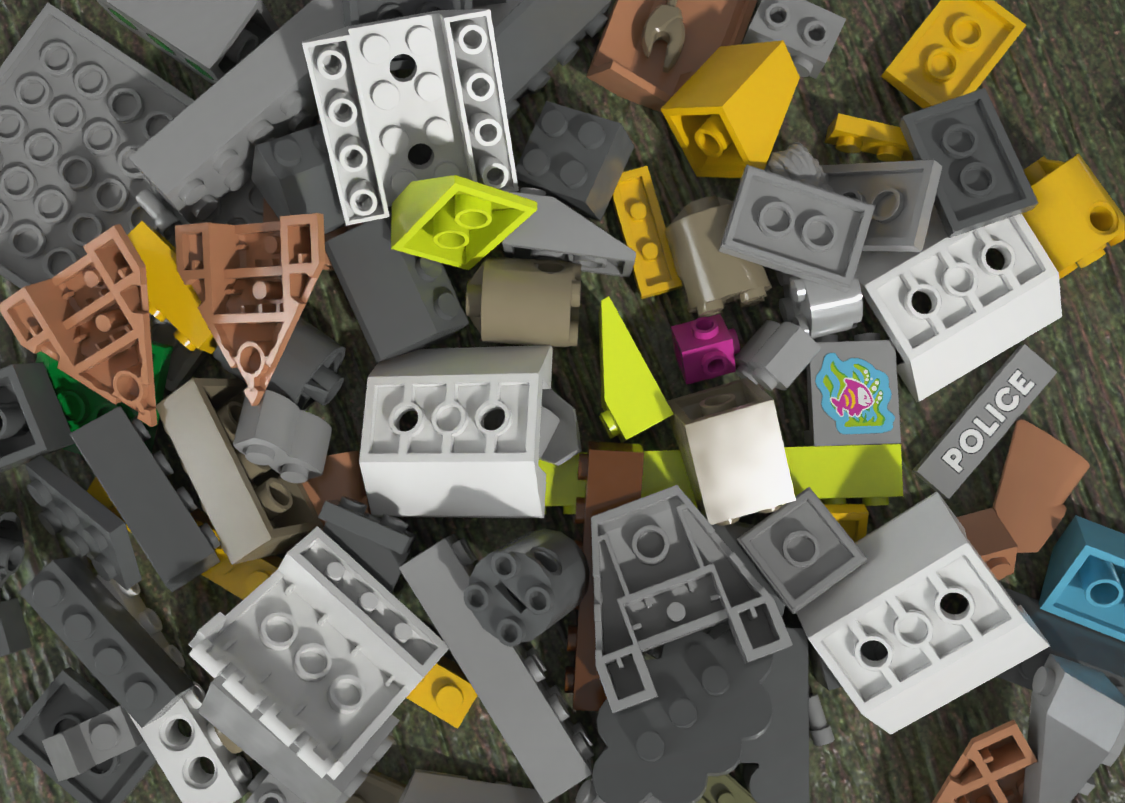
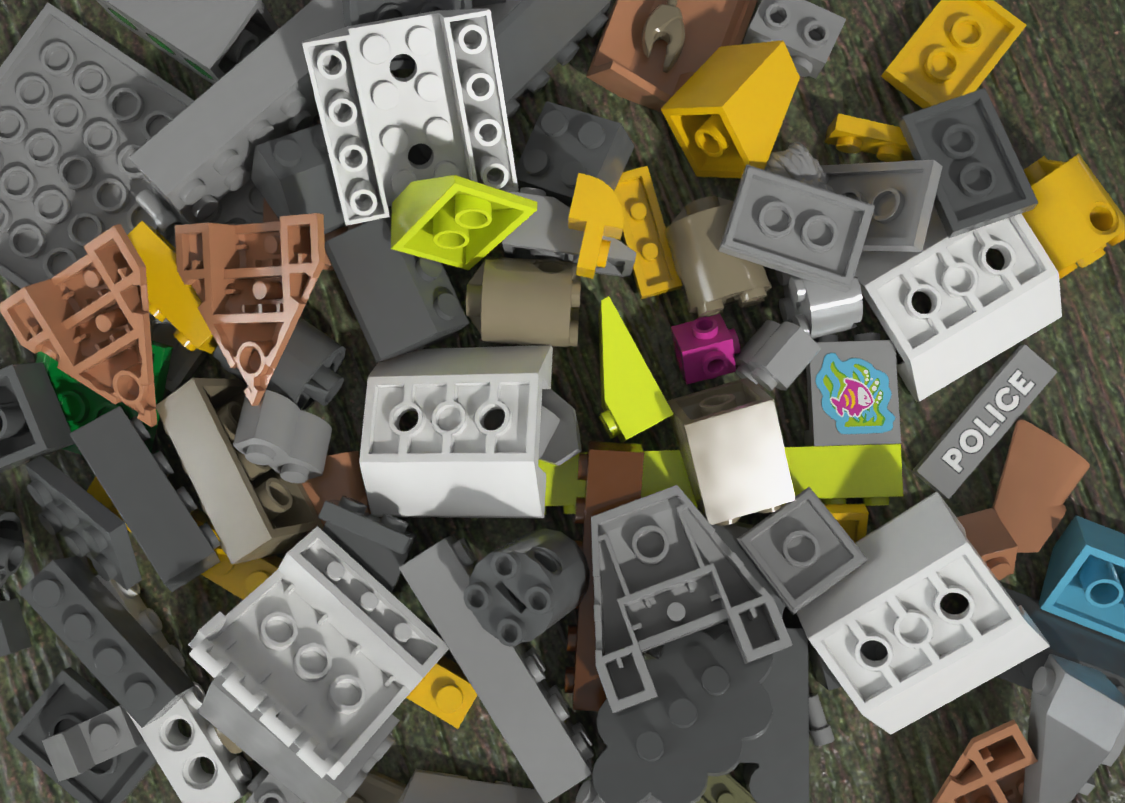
none -> yellow brick [568,173,624,279]

